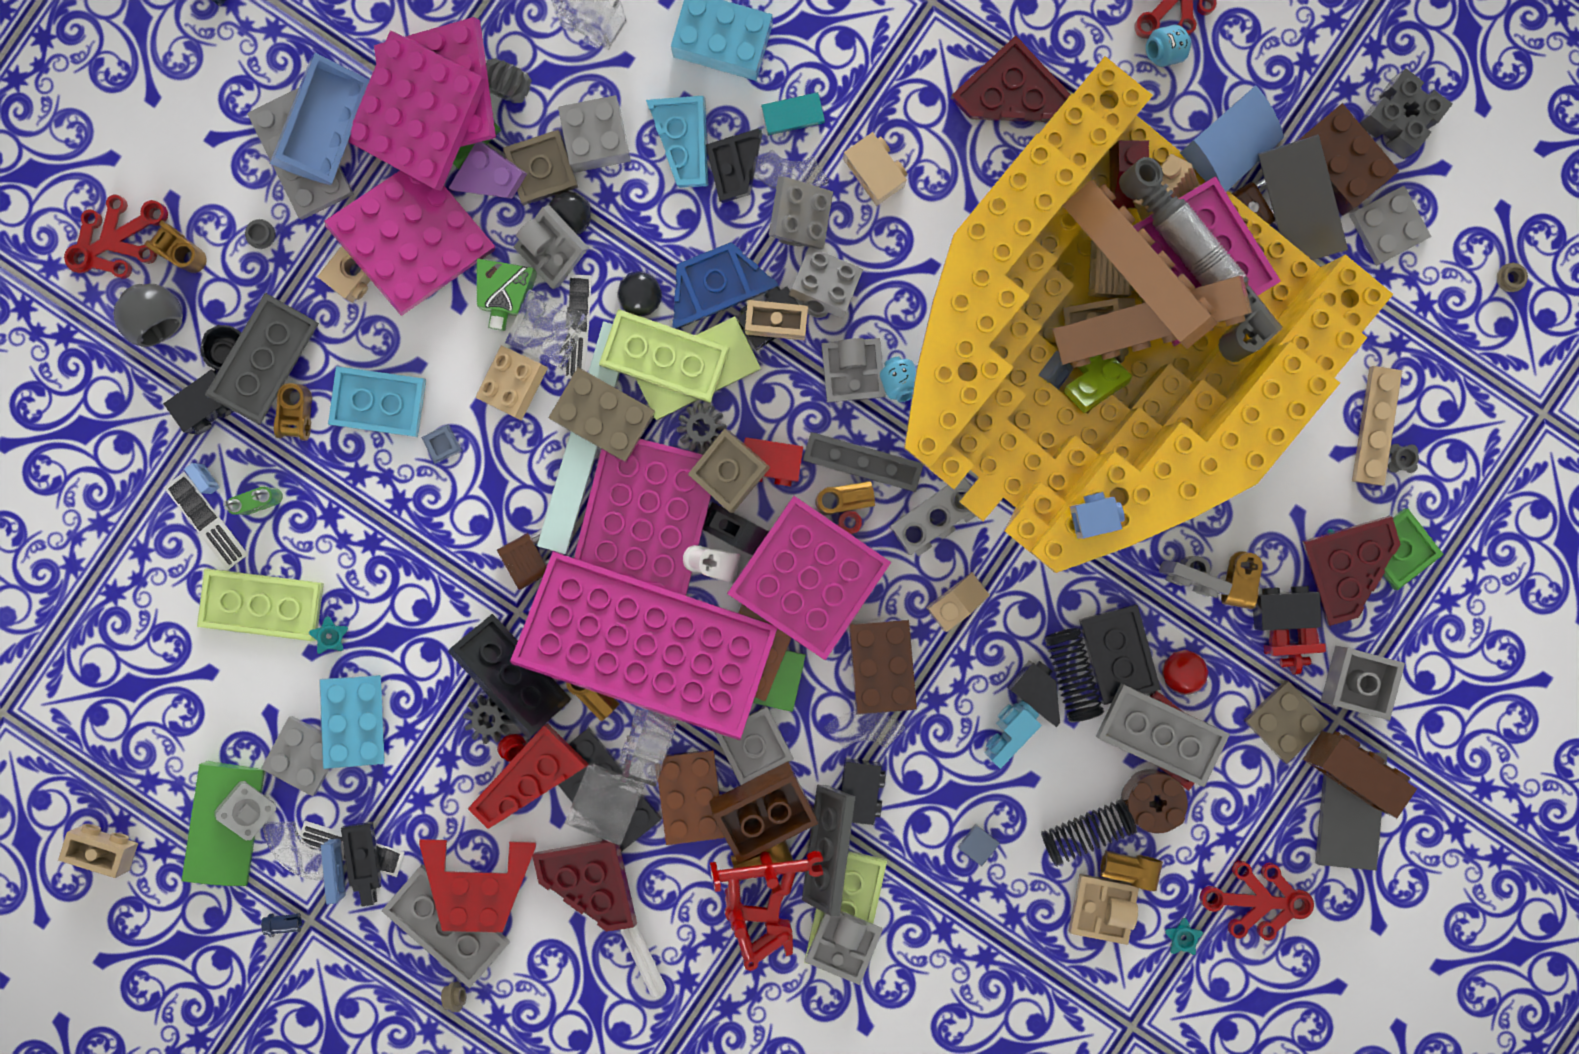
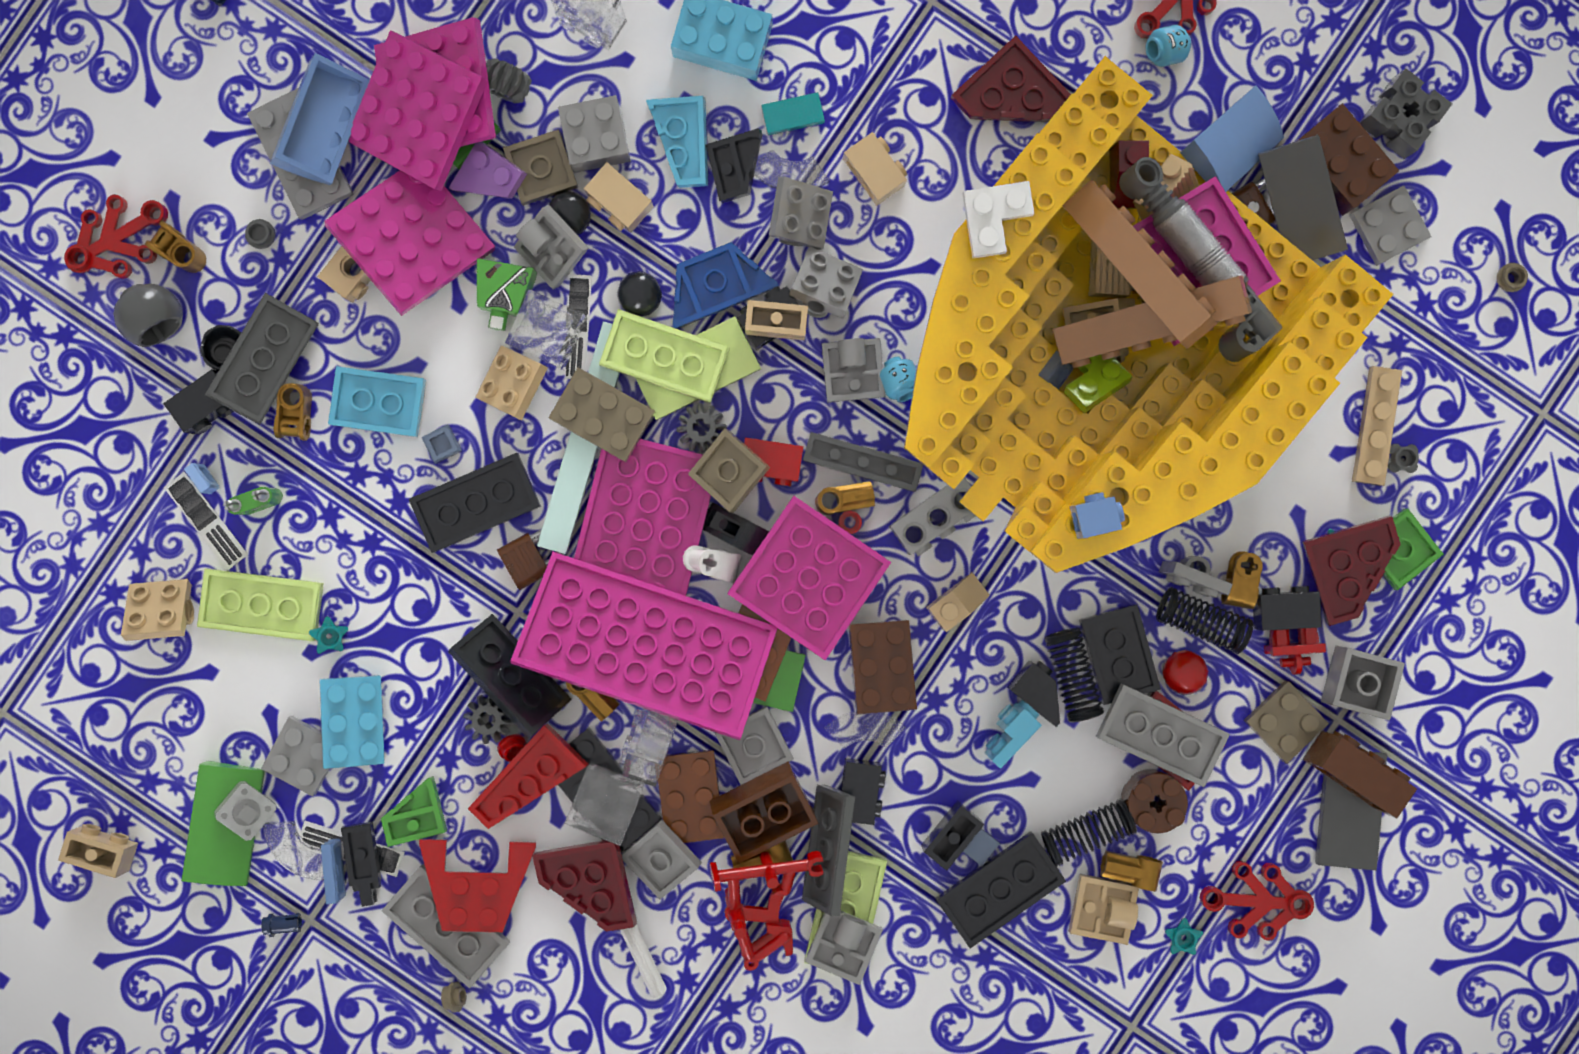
none -> tan plate [121,579,194,641]
none -> bright green wing [381,776,447,847]
none -> black plate [409,453,541,553]
none -> tan brick [584,162,654,233]
none -> light grey plate [622,820,702,900]
none -> black brick [921,800,984,871]
none -> black plate [936,831,1066,949]
none -> white plate [962,181,1034,259]
none -> black piece [1156,587,1254,654]

